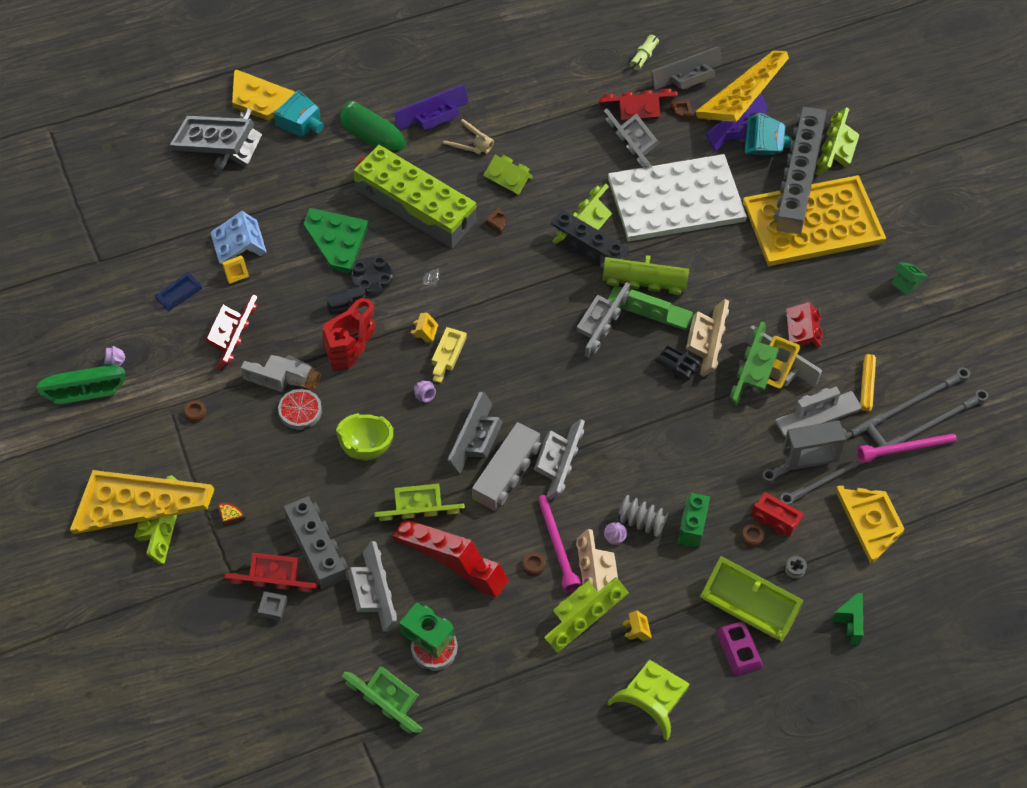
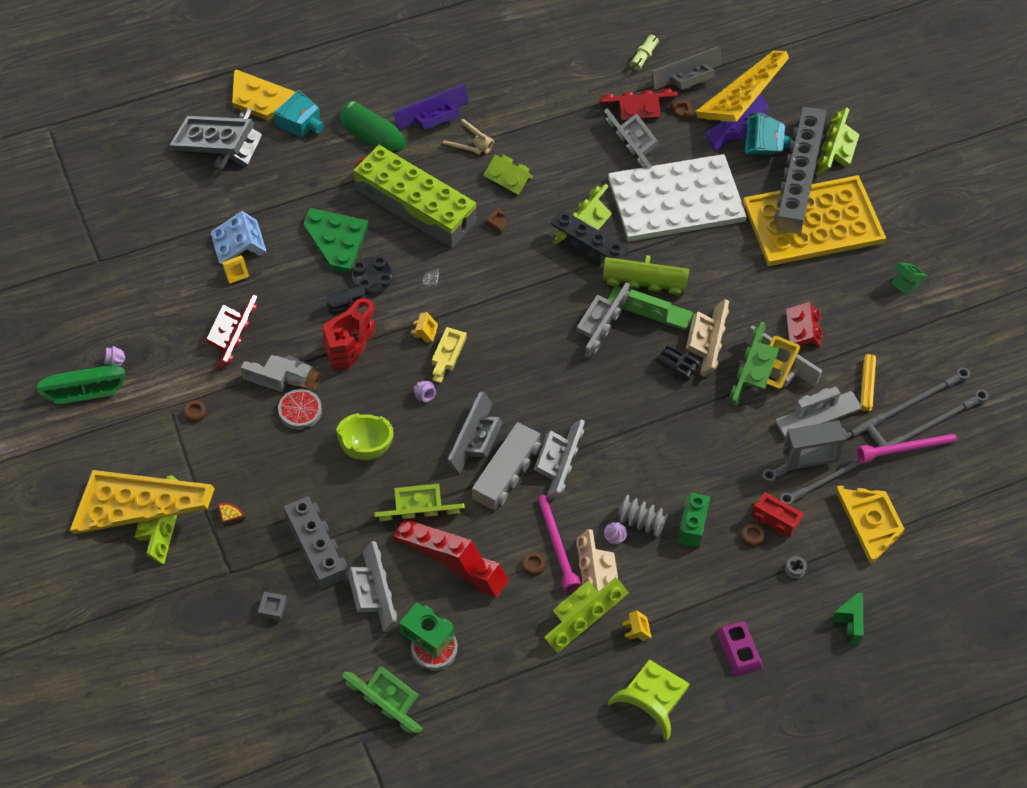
clear blue tile [155,272,202,312] -> none
red bracket [224,553,318,592] -> none
lime container [700,556,804,641] -> none

